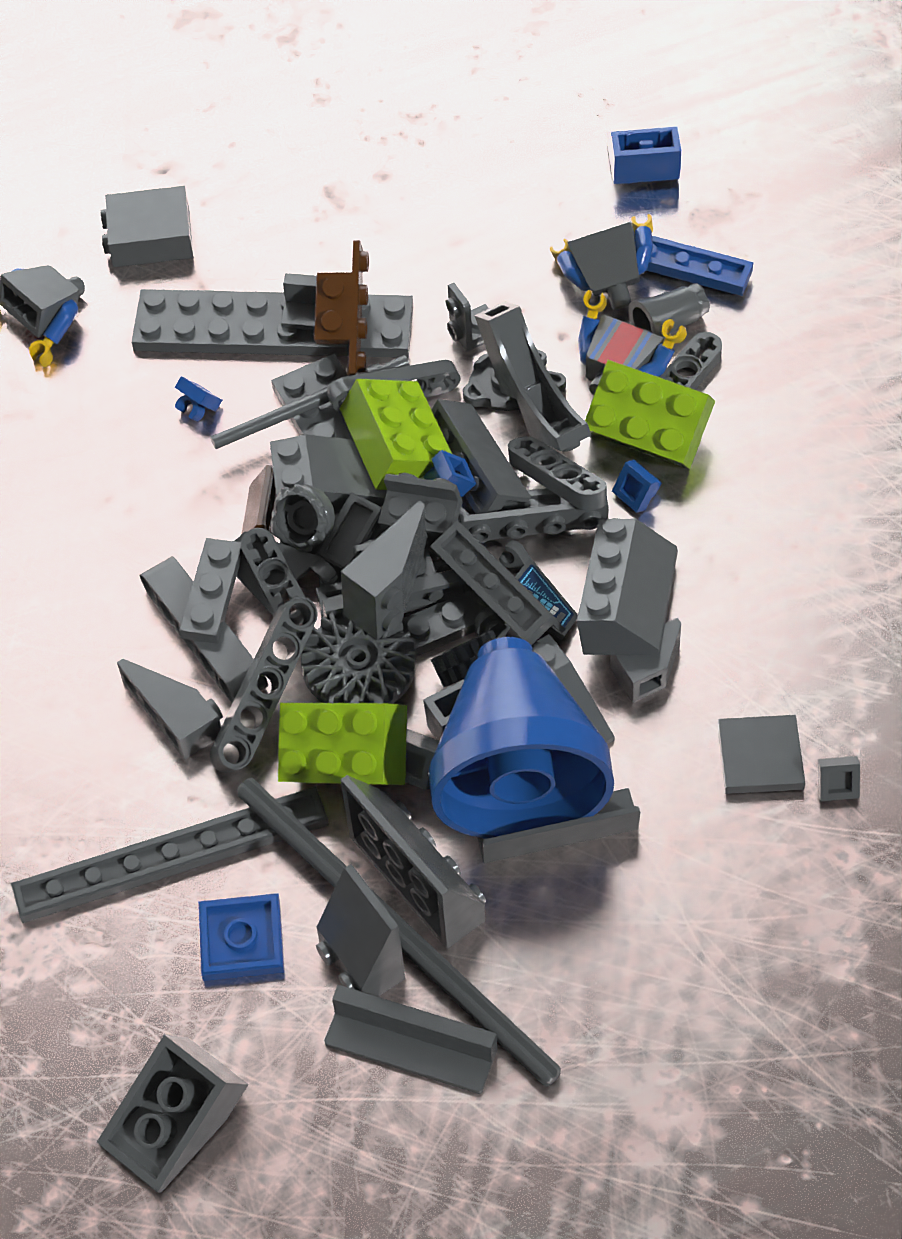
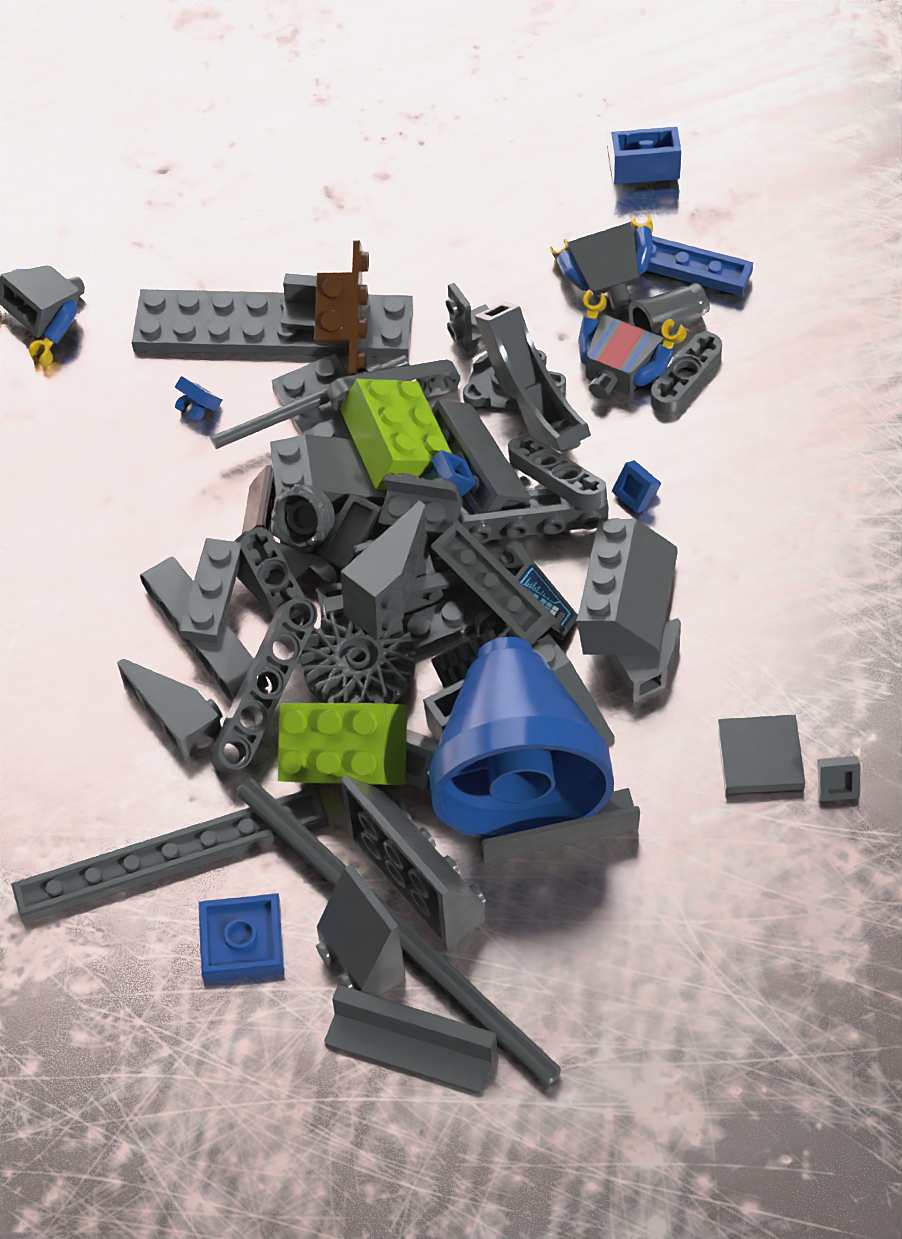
dark grey slope [97,1034,249,1192] -> none
brick [100,185,194,268] -> none
lime brick [585,360,716,469] -> none

